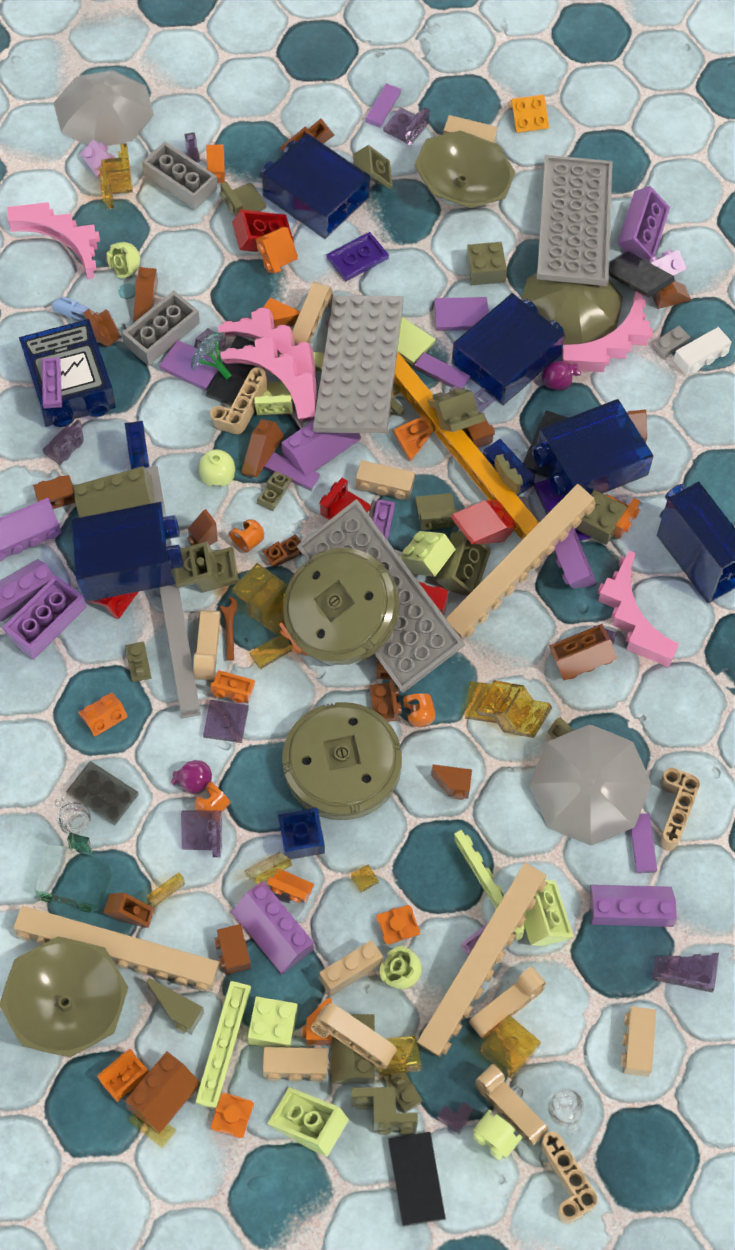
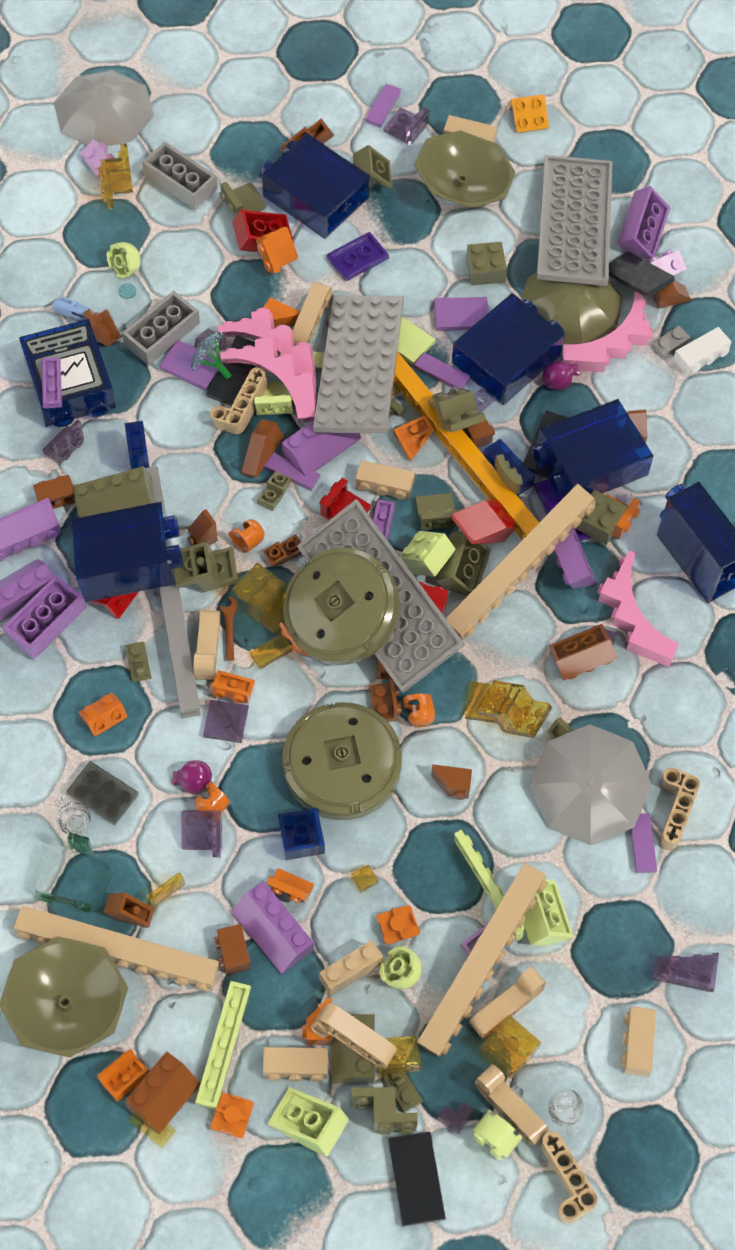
bright pink arch [7,202,100,279] -> none
dark orange slope [133,267,158,323] -> none
olive slope [147,978,204,1035] -> none
clear purple piece [184,132,200,163] -> none
yellowish green cylinder [198,449,235,487] -> none
orange slope [206,144,225,184] -> none
clear yellow tile [244,852,292,884] -> none
yellowish green brick [248,997,298,1048] -> none
medium lavender slope [590,885,677,927] -> none

